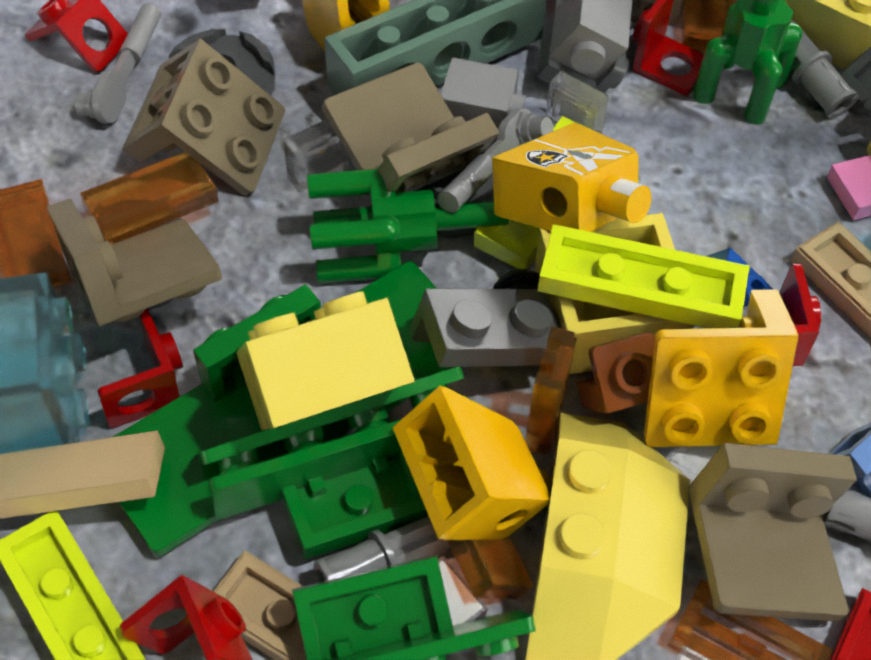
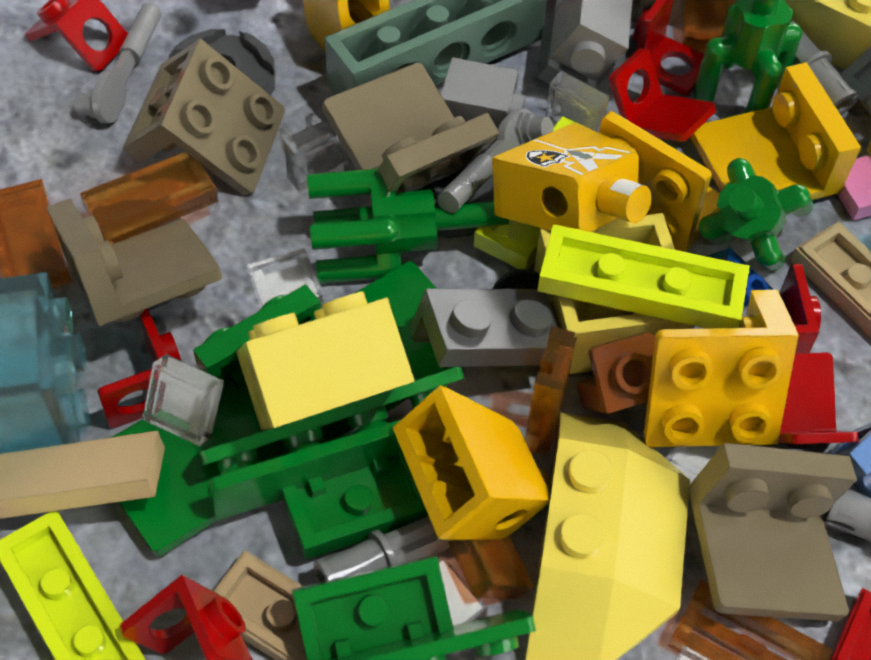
none -> clear tile [142,354,224,446]
none -> clear tile [247,248,325,309]
none -> yellow bracket [599,111,721,252]
none -> red bracket [609,48,716,142]
none -> yellow bracket [690,62,861,200]
none -> green plant [698,158,813,271]
none -> red bracket [778,352,858,444]

